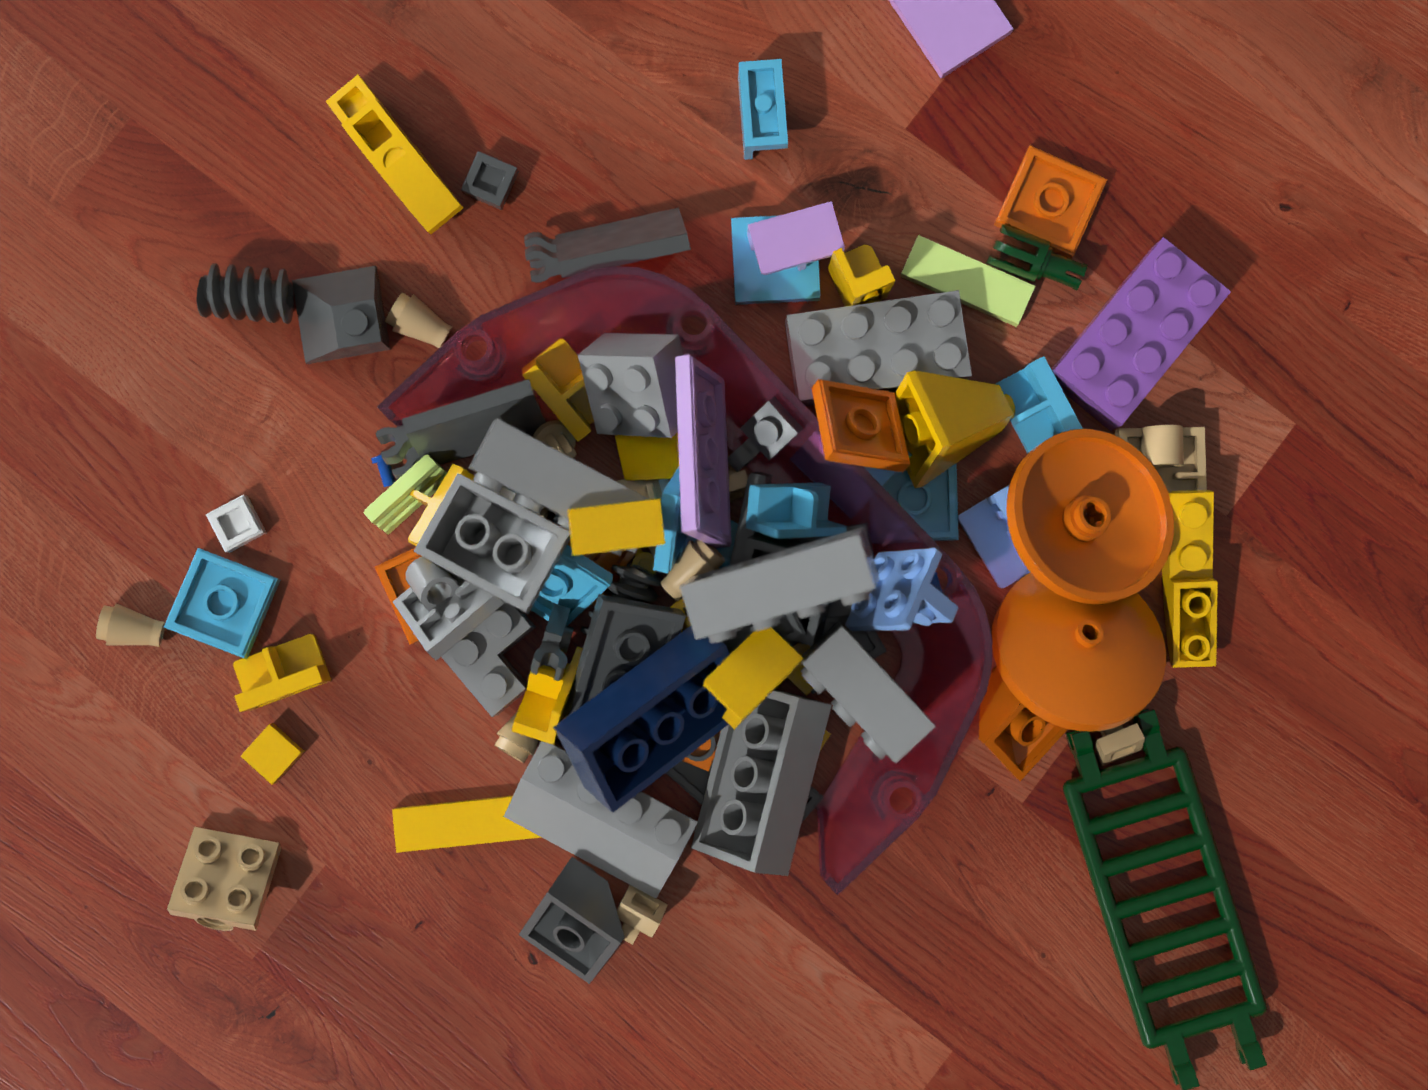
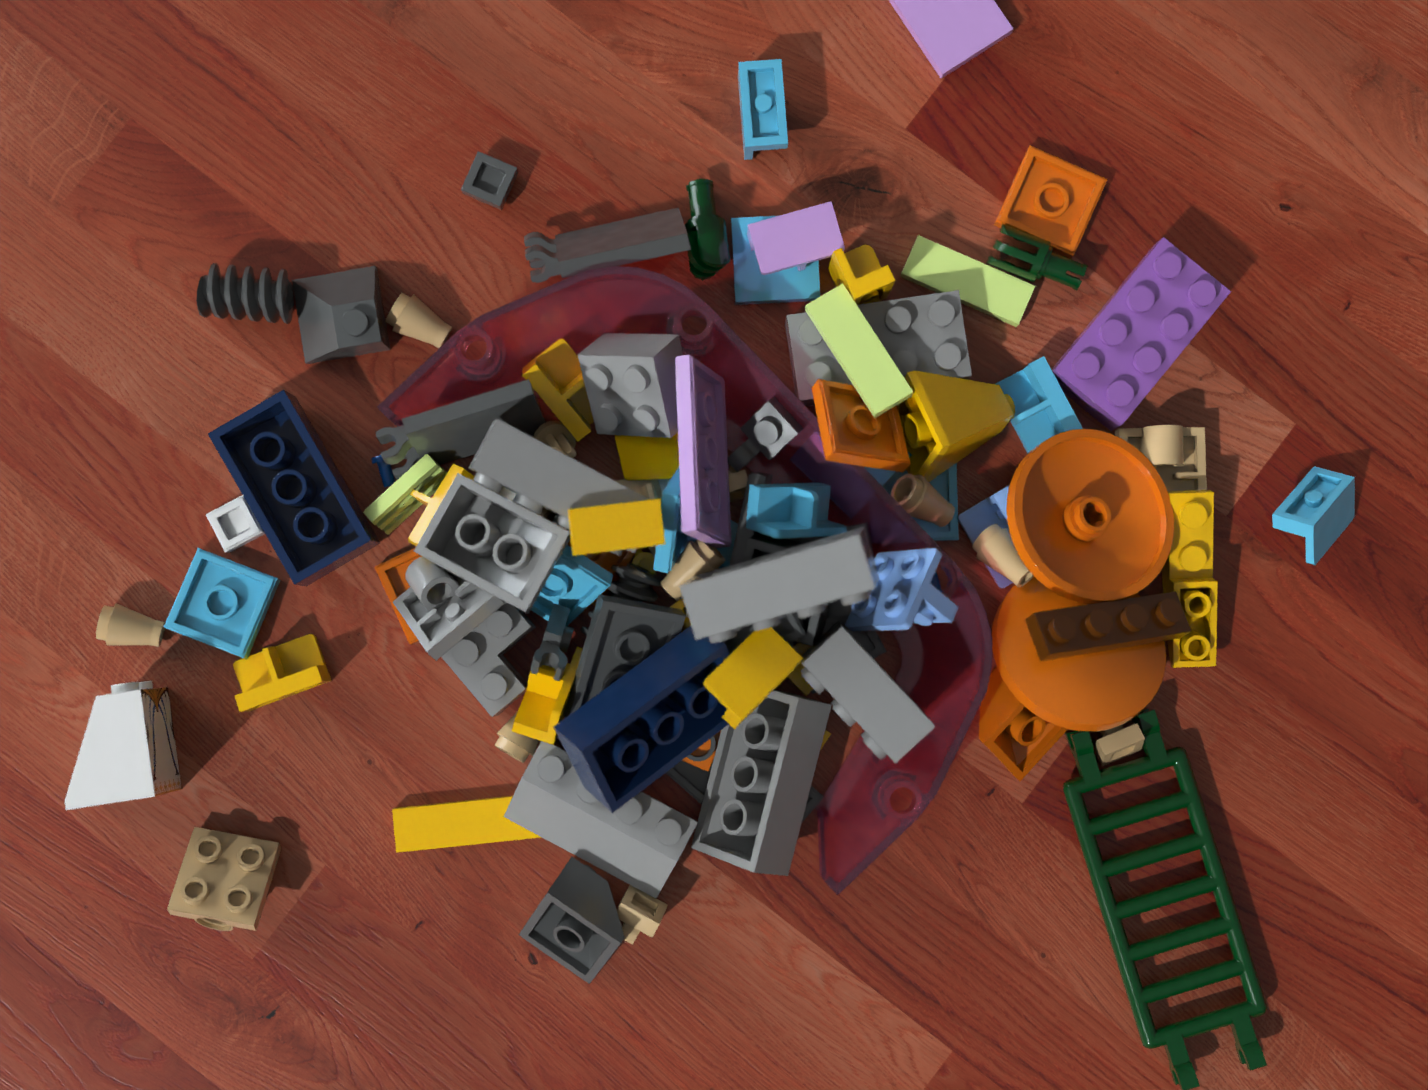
yellow tile [241,723,305,785] -> none
yellow slope [326,75,464,235] -> none
none -> white slope [64,681,182,810]
none -> dark blue brick [208,390,380,587]
none -> dark green arm [685,179,730,280]
none -> yellowish green tile [805,283,913,418]
none -> tan cone [890,474,955,527]
none -> tan cone [972,524,1034,587]
none -> reddish brown plate [1025,591,1192,661]
none -> medium azure panel [1272,466,1355,565]

